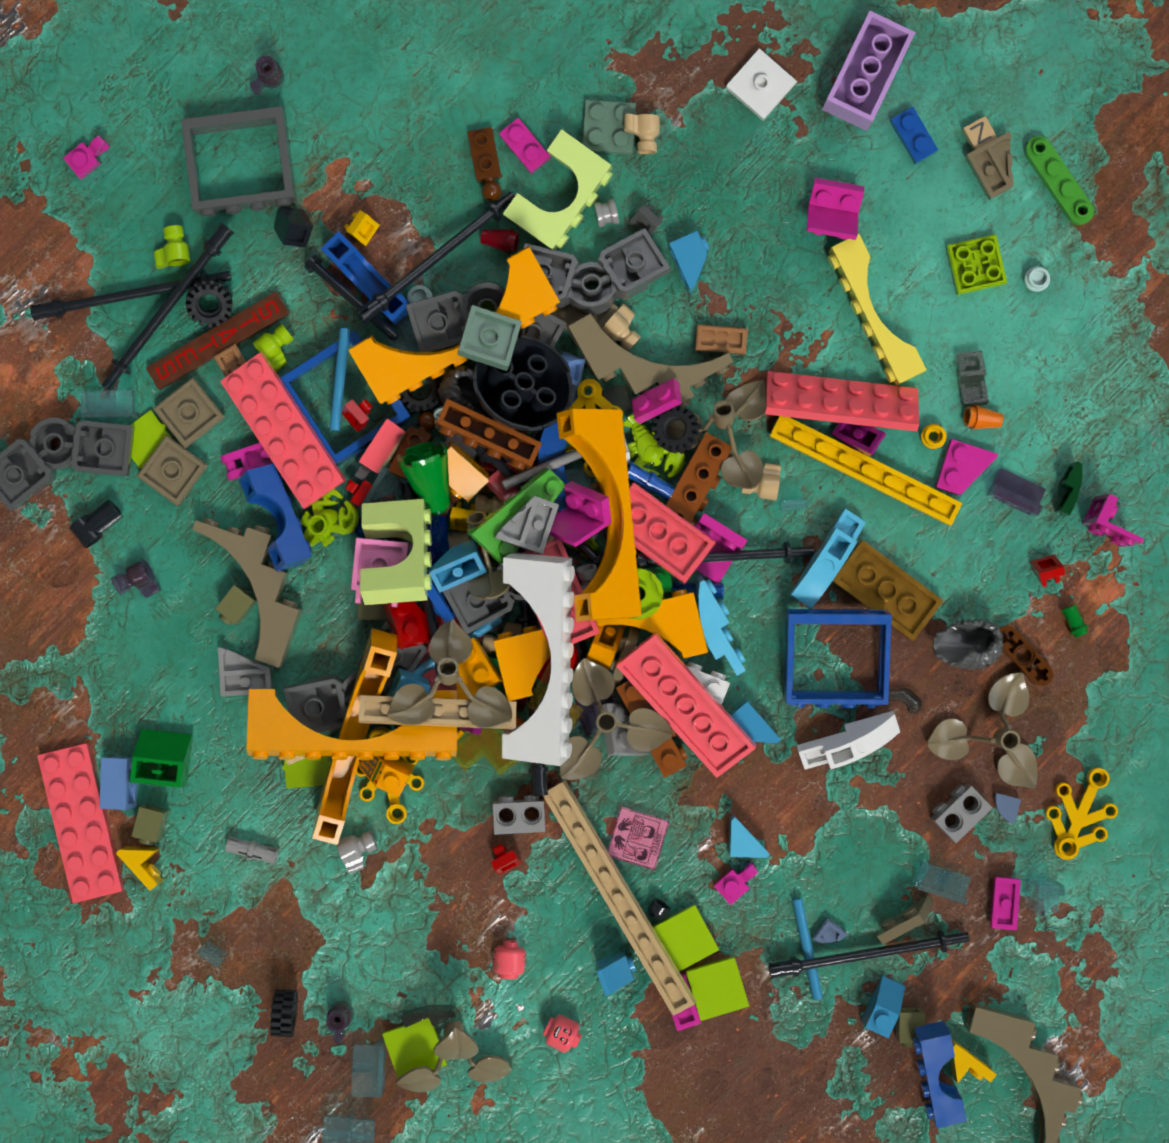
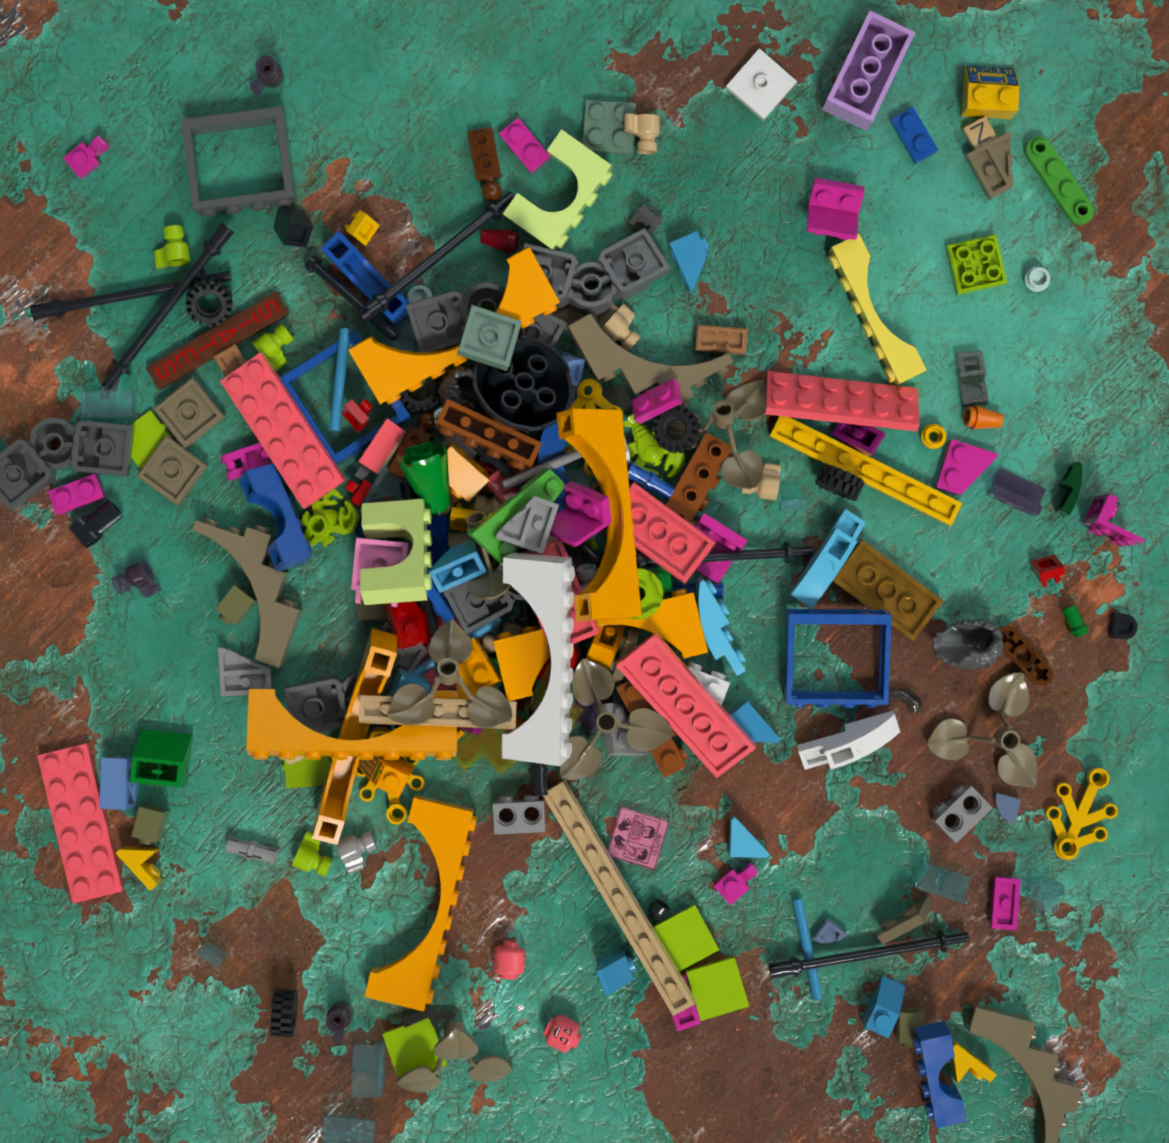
red tile [490,843,522,875] -> none
light grey wheel [594,199,619,228] -> none
none -> dark pink plate [47,474,106,516]
none -> lime piece [291,831,333,877]
none -> light orange arch [364,795,477,1011]
none -> black tyre [815,464,865,501]
none -> yellow slope [961,65,1020,119]
none -> black tile [1109,613,1138,639]

